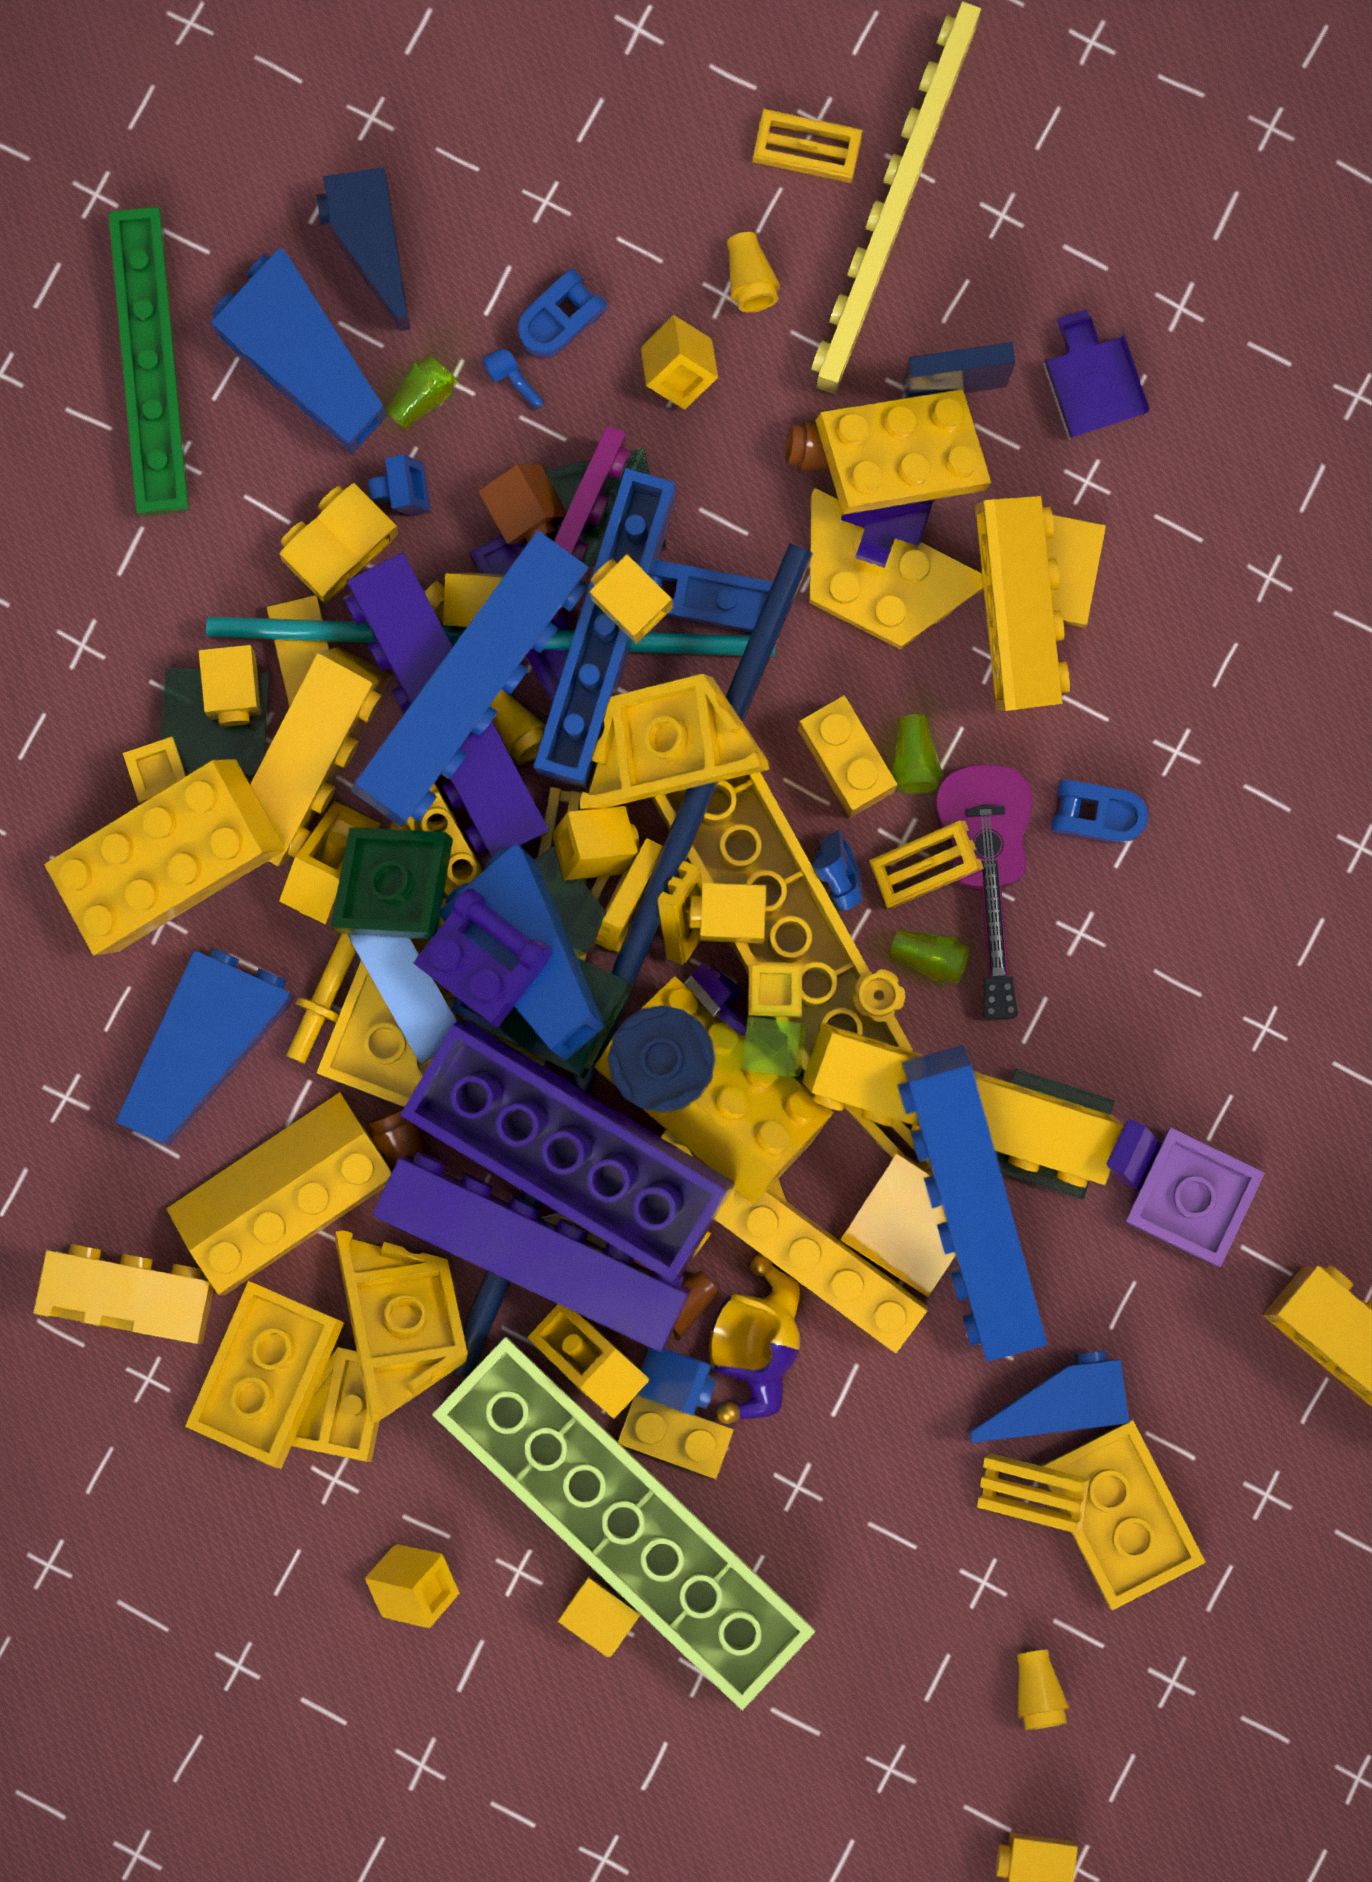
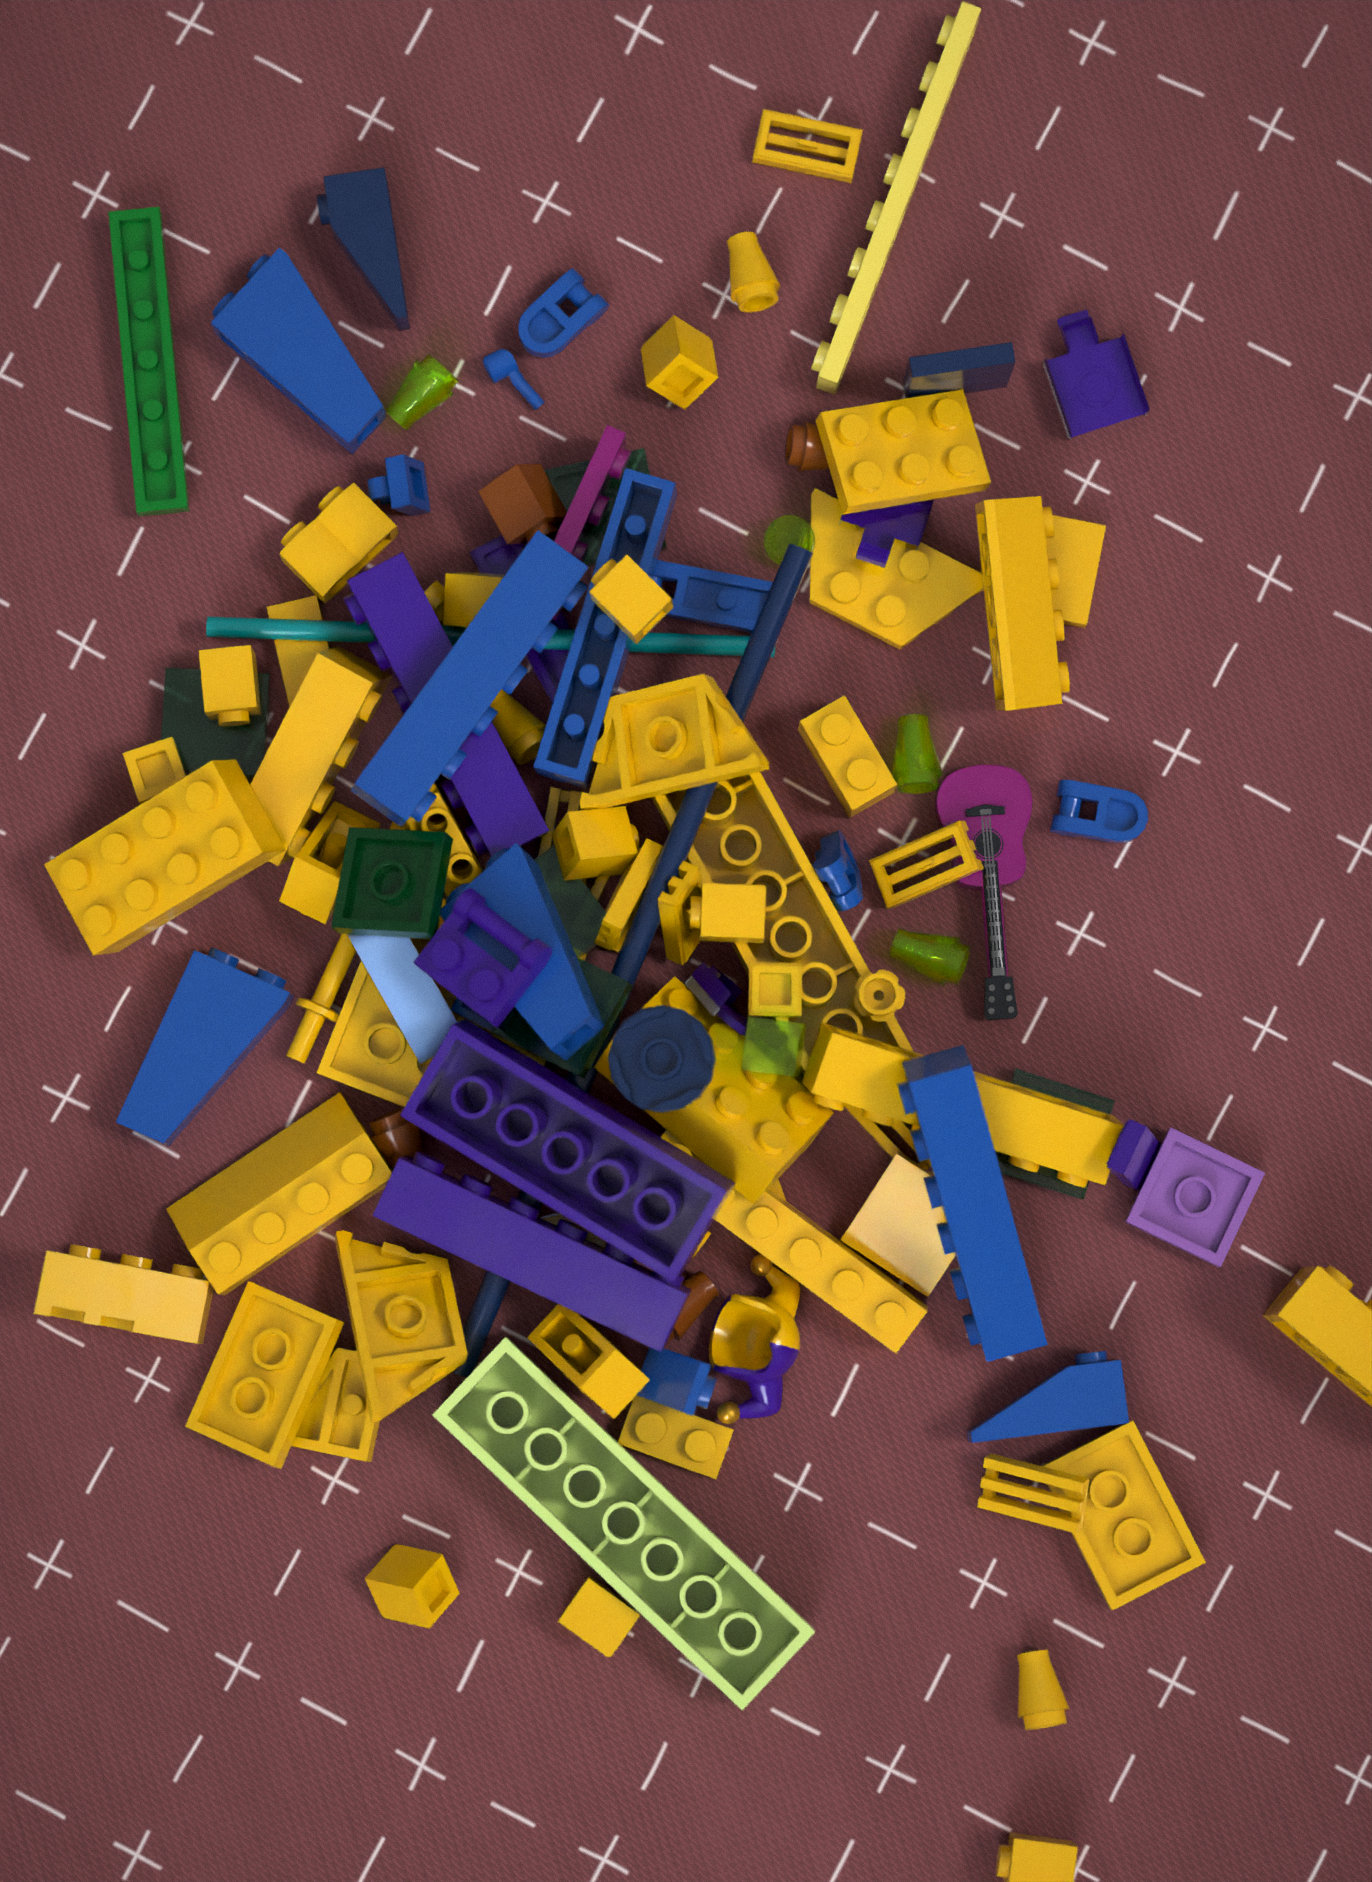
none -> clear neon green plate [764,515,815,565]

